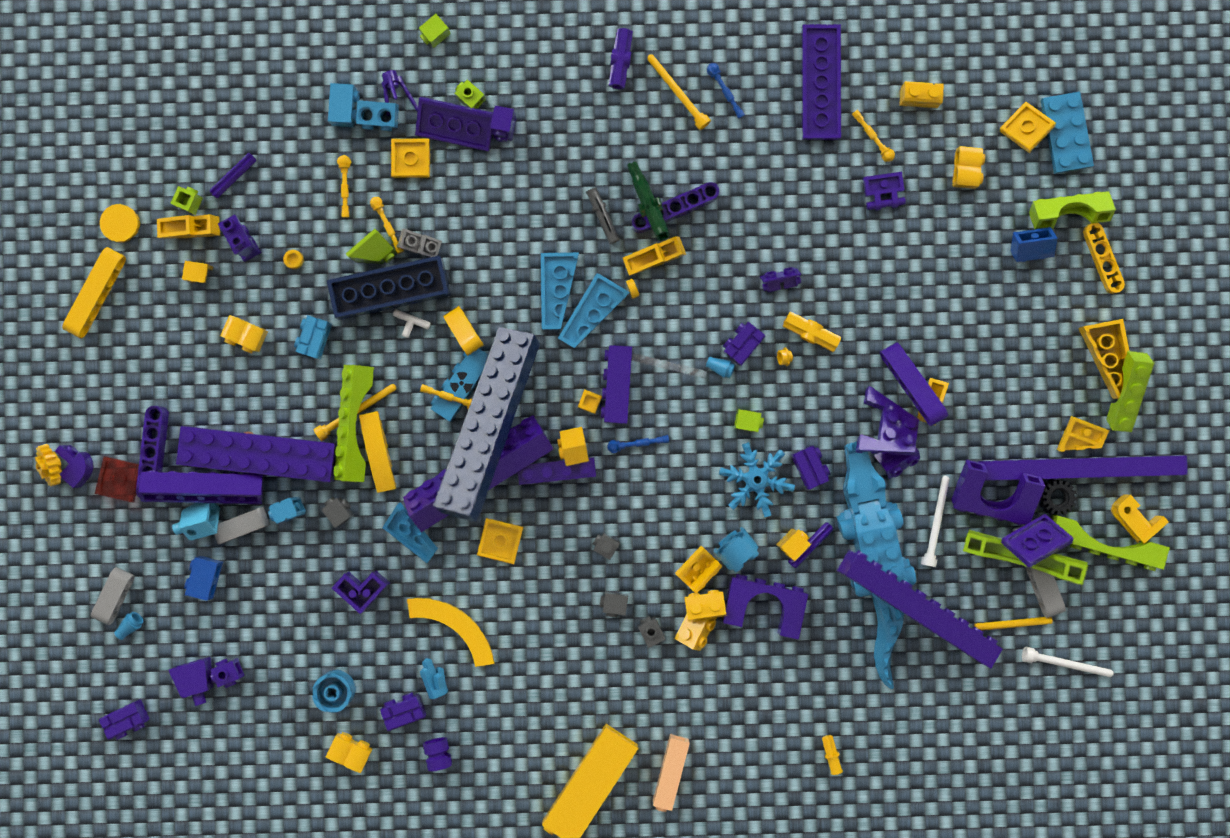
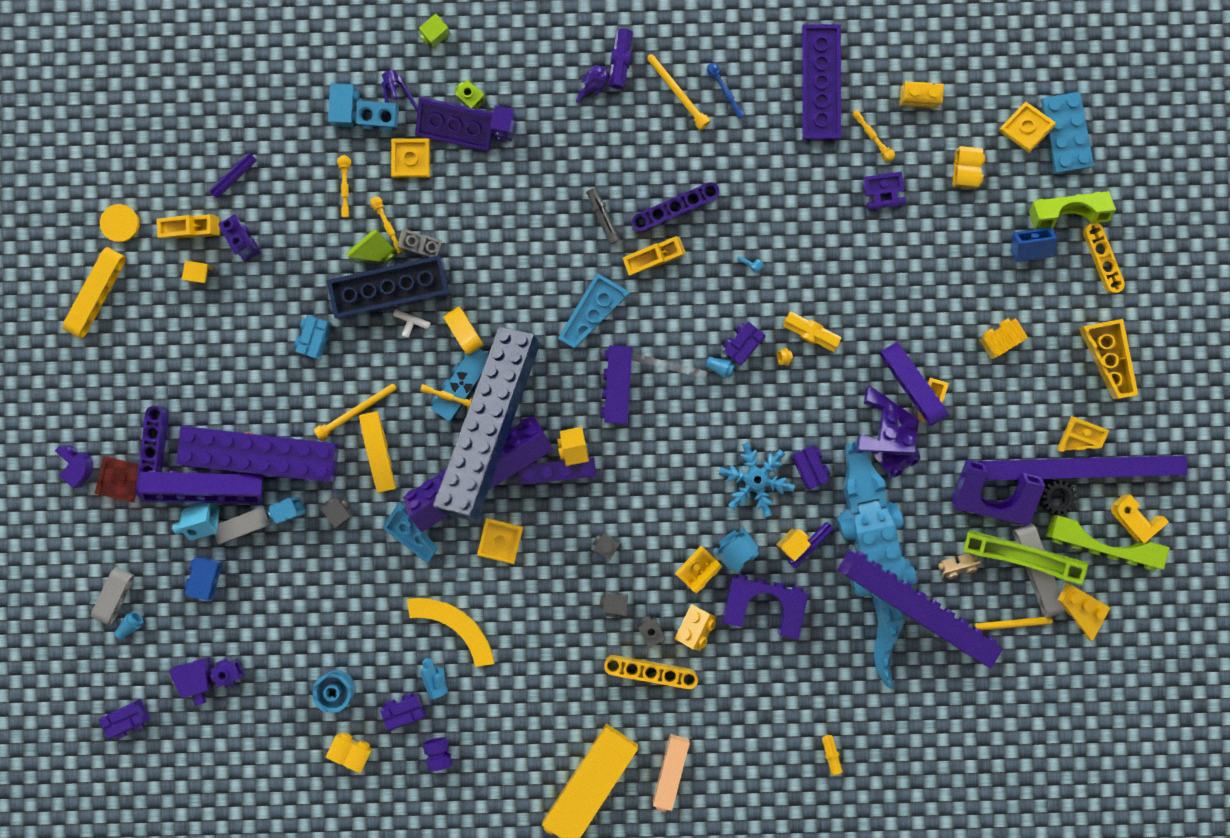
yellow gear [35,444,62,487] -> none
lime brick [170,186,203,215] -> none
yellow brick [220,315,268,354] -> none
yellow tile [283,250,304,269] -> none
dark purple brick [332,570,390,614] -> none
lime arch [333,365,374,482] -> none
dark azure wing [541,252,579,330] -> none
yellow tile [578,389,602,414] -> none
blue piece [607,435,669,453] -> none
yellow tile [626,279,639,299] -> none
dark green piece [627,161,670,241] -> none
yellow bracket [685,590,727,621] -> none
lime brick [734,409,764,432] -> none
dark purple hinge [760,267,801,292] -> none
white piece [921,476,950,567] -> none
dark purple tile [1001,514,1074,568] -> none
white piece [1022,647,1114,677] -> none
lime arch [1106,351,1154,432] -> none
none -> dark purple piece [576,65,609,103]
none -> yellow beam [604,655,698,689]
none -> dark azure hand [737,256,764,273]
none -> tan hinge [938,553,981,579]
none -> yellow brick [979,318,1028,359]
none -> yellow wing [1057,583,1110,642]

